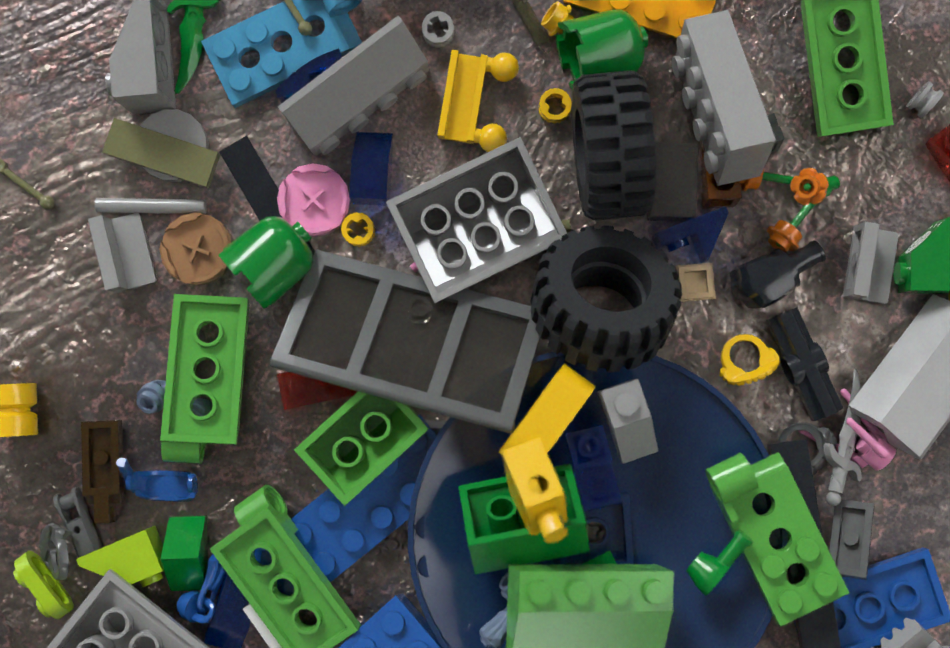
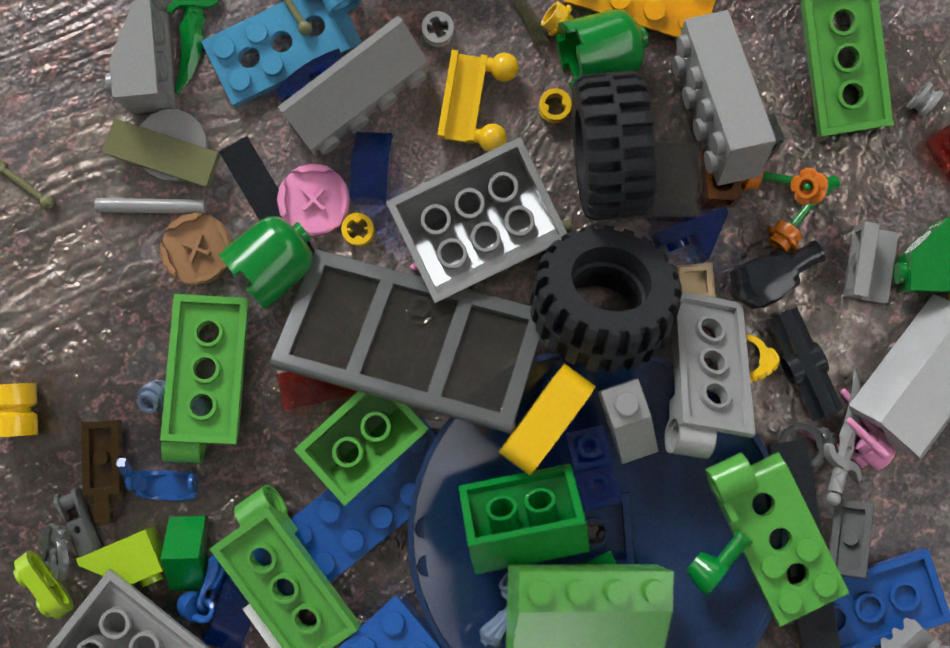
light grey panel [88,213,157,293] -> none
yellow torso [502,437,568,543] -> none
none -> light grey hinge [664,291,756,459]

